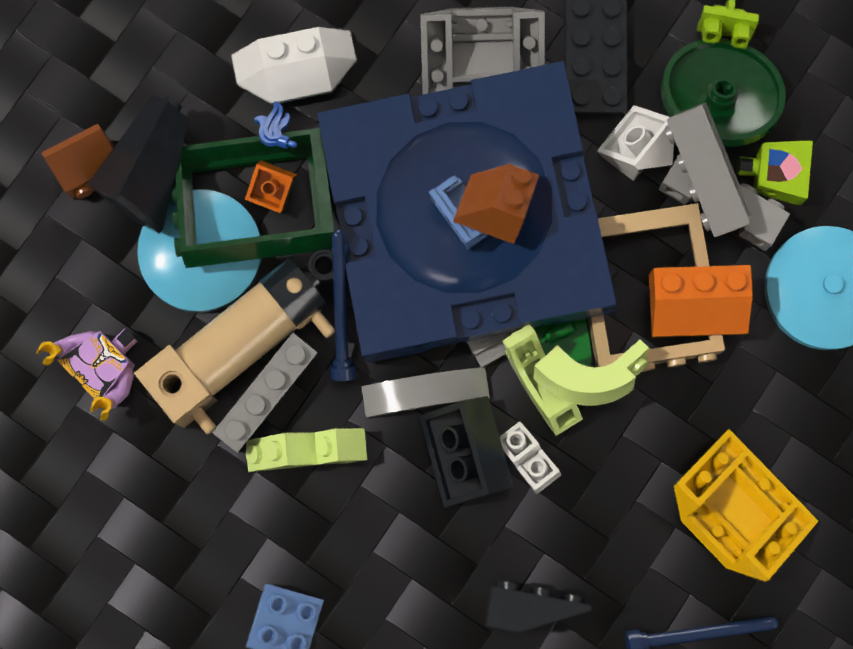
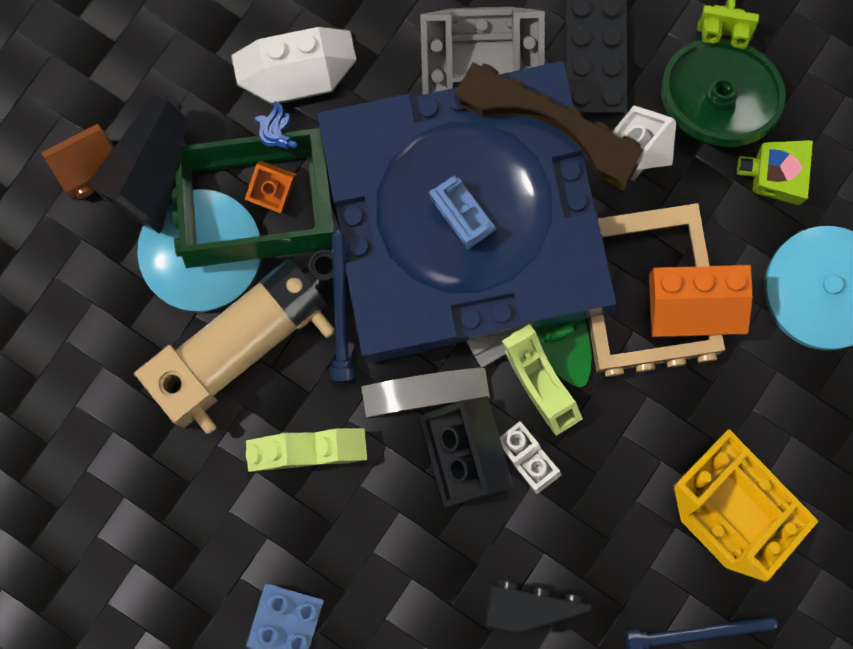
torso [36,328,138,421] -> none
light grey arch [213,333,318,453] -> none
dark orange slope [453,164,539,244] -> none
yellowish green arch [533,340,649,406] -> none
light grey arch [658,154,790,251] -> none
light grey brick [665,102,753,238] -> none
none -> dark brown arch [454,62,644,191]

